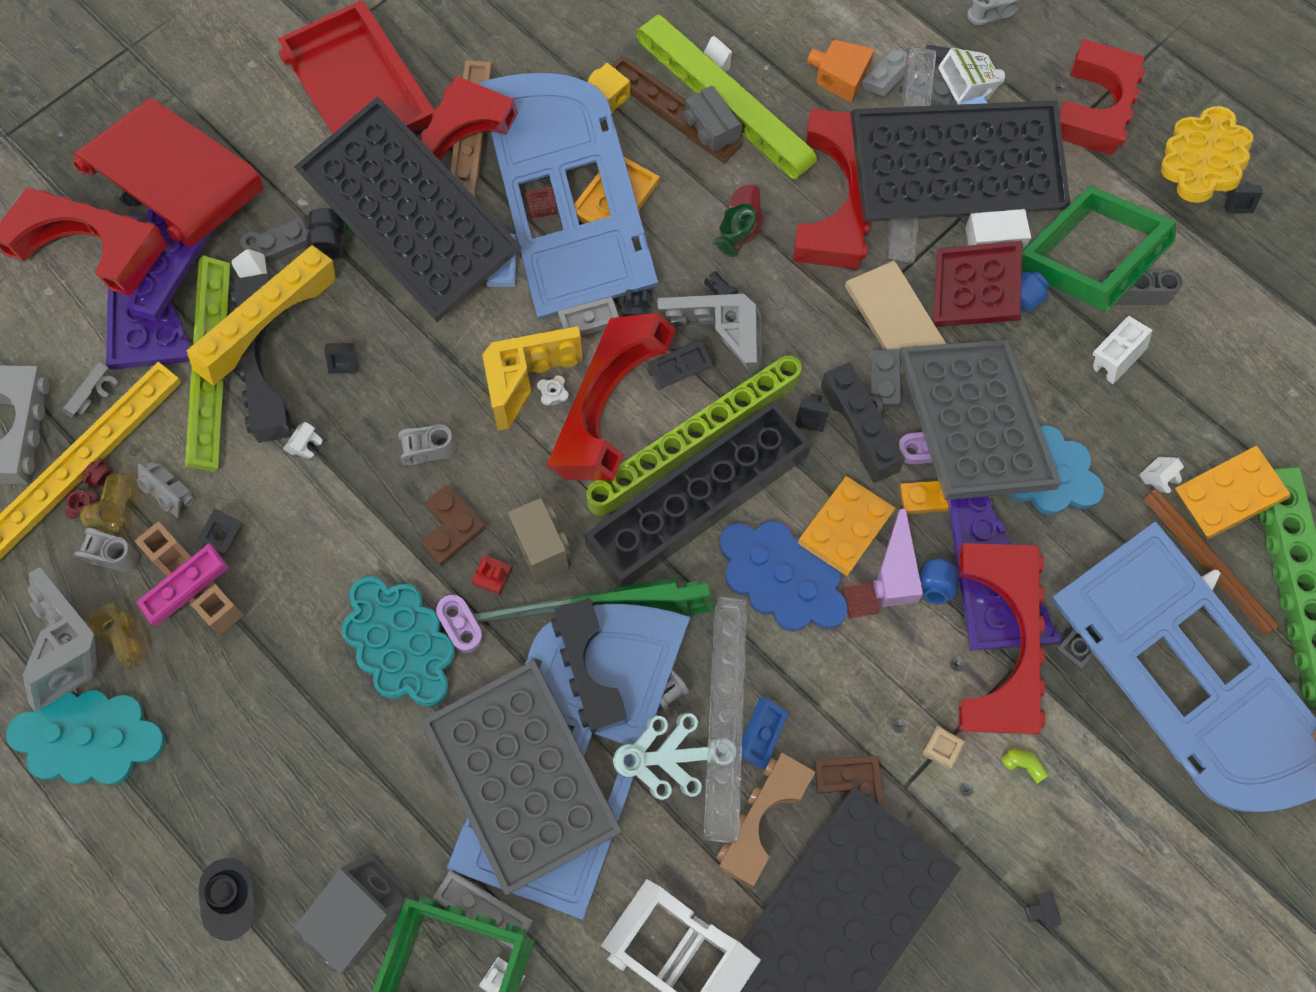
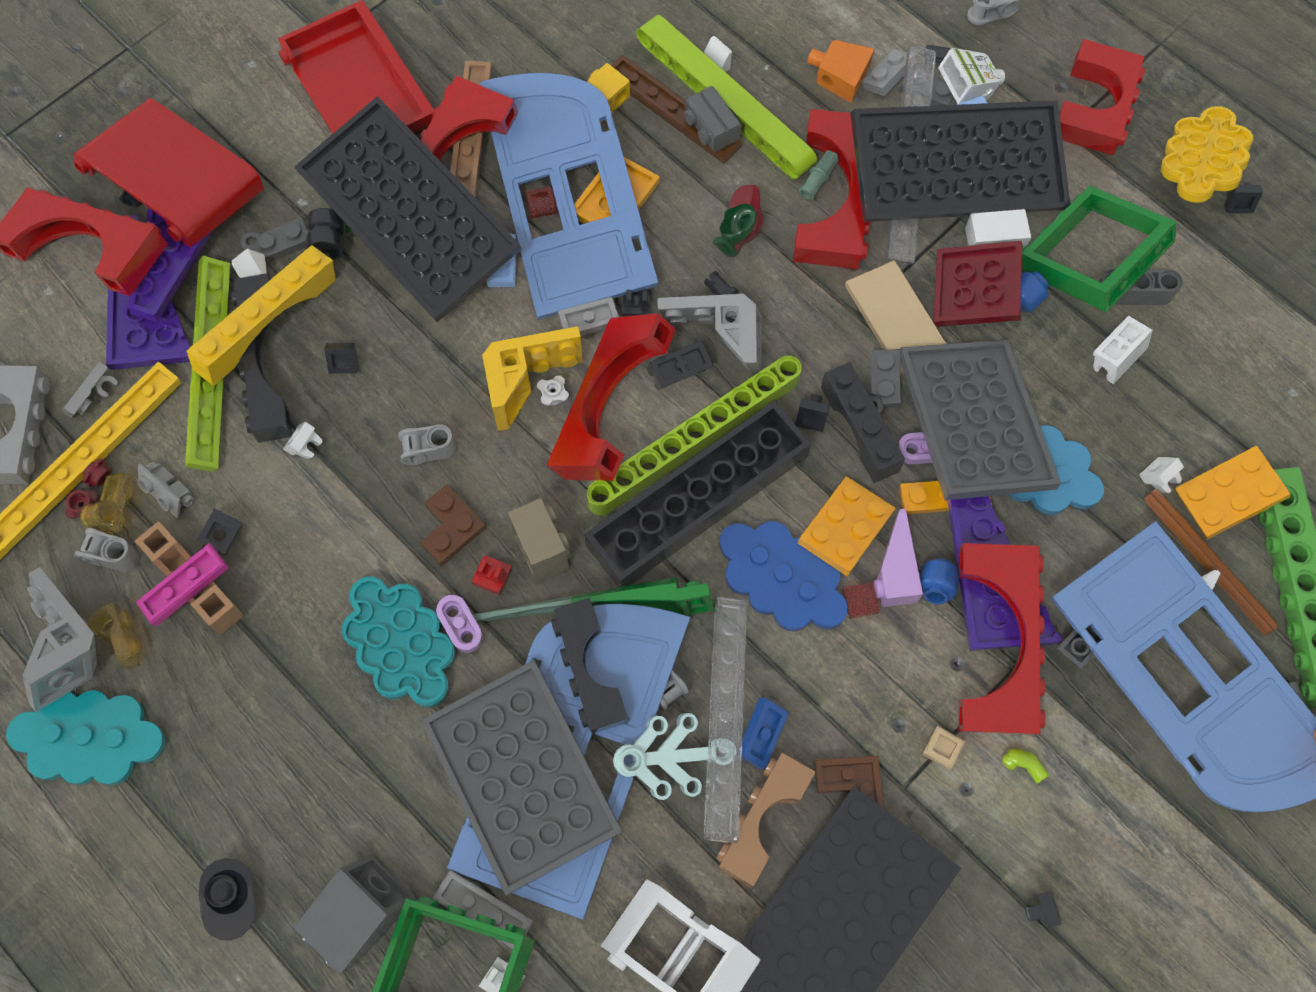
none -> sand green axle [799,150,838,201]

